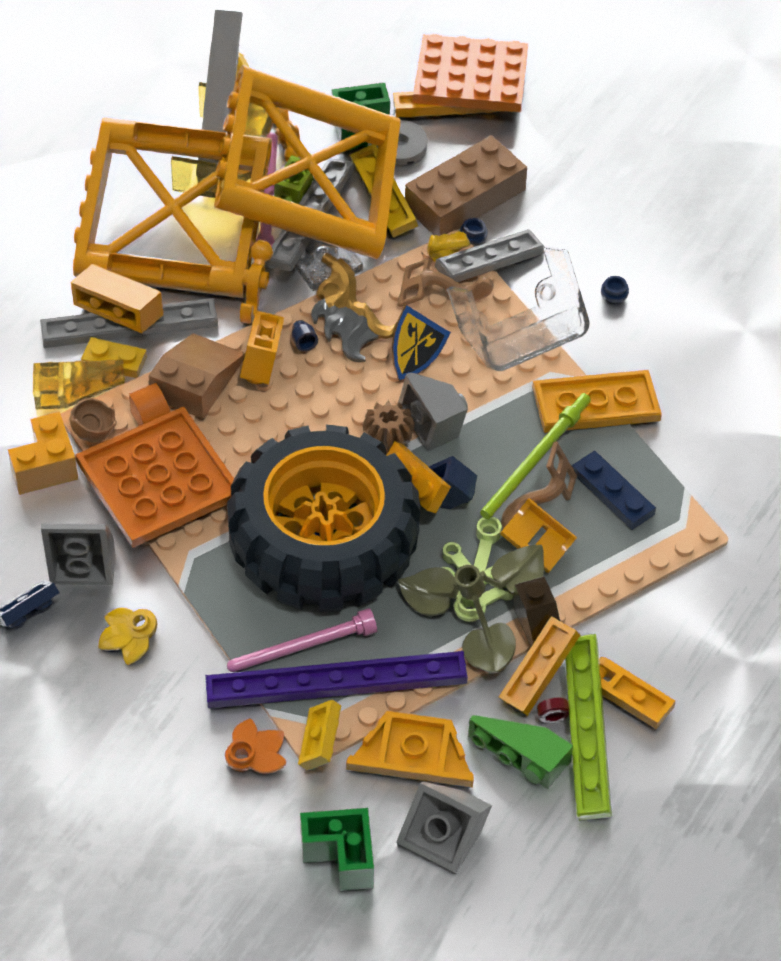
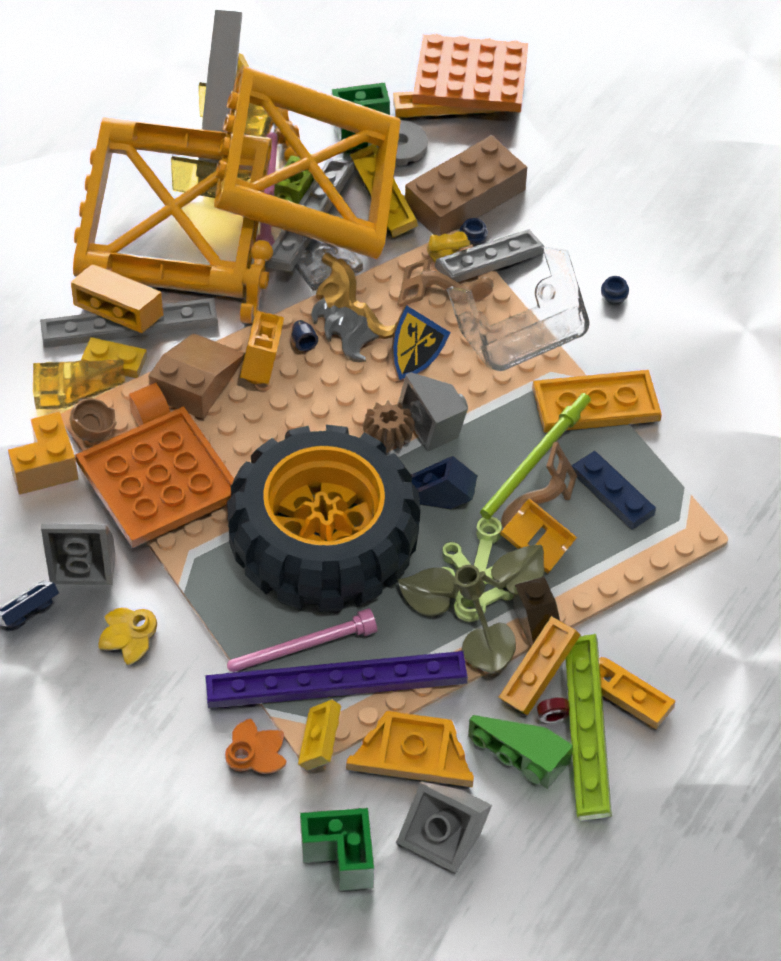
light orange plate [386,441,451,513] -> none

